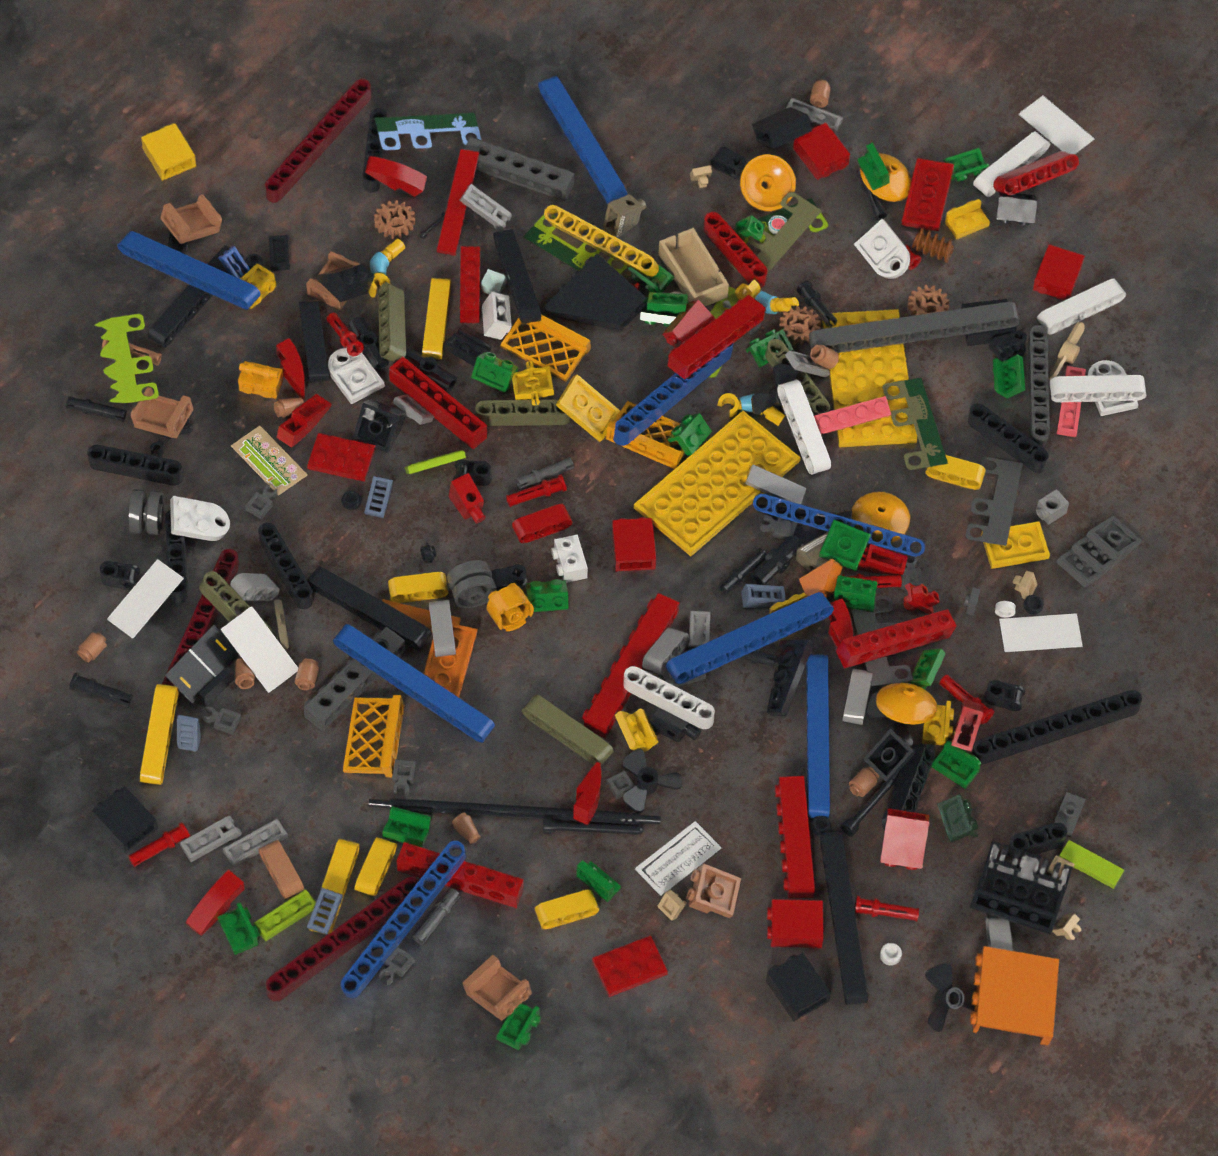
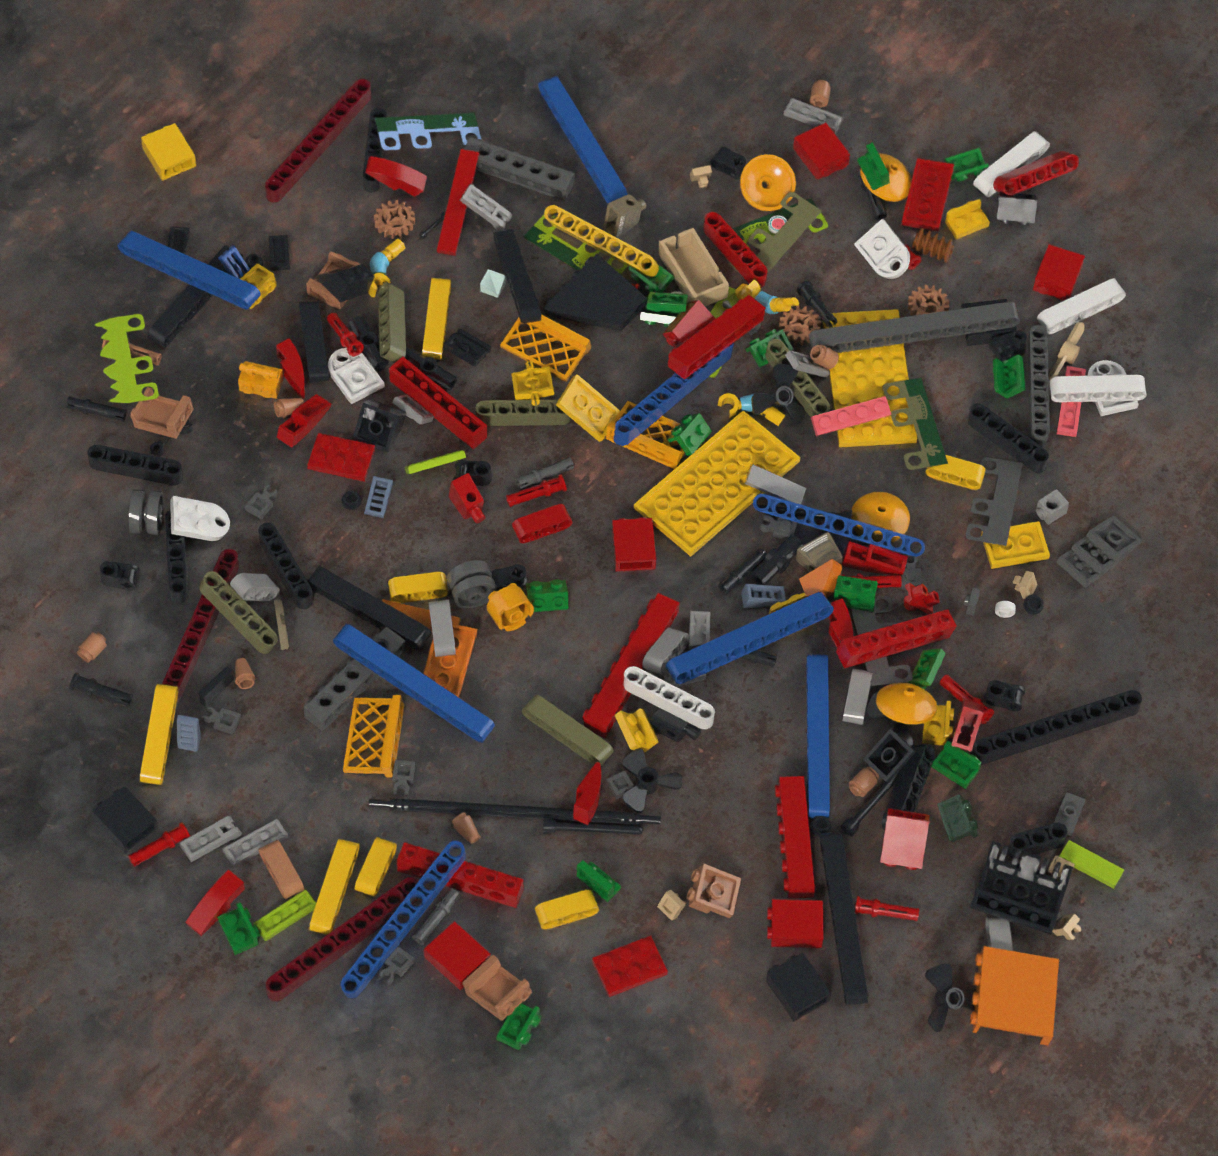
white sticker [107,559,184,638] -> none
nougat panel [161,194,222,244] -> none
black sticker [165,625,239,703] -> none
white sticker [221,606,298,693] -> none
sticker [231,426,308,496] -> none
nougat brick [295,658,319,690] -> none
sand blue slope [307,888,343,935] -> none
green bracket [382,807,431,847] -> none
black plate [420,543,436,562] -> none
red brick [460,246,480,323] -> none
green bracket [471,352,519,393] -> none
white brick [482,292,512,340] -> none
white brick [551,535,588,583] -> none
white sticker [635,821,721,896] -> none
green bracket [734,215,765,241] -> none
black brick [752,107,812,149] -> none
black wing [767,640,813,716] -> none
white beam [777,380,831,475] -> none
green tile [819,520,871,571] -> none
white tile [880,943,902,965] -> none
white sticker [999,613,1083,652] -> none
white sticker [1019,96,1094,154] -> none
none -> red brick [424,921,491,991]

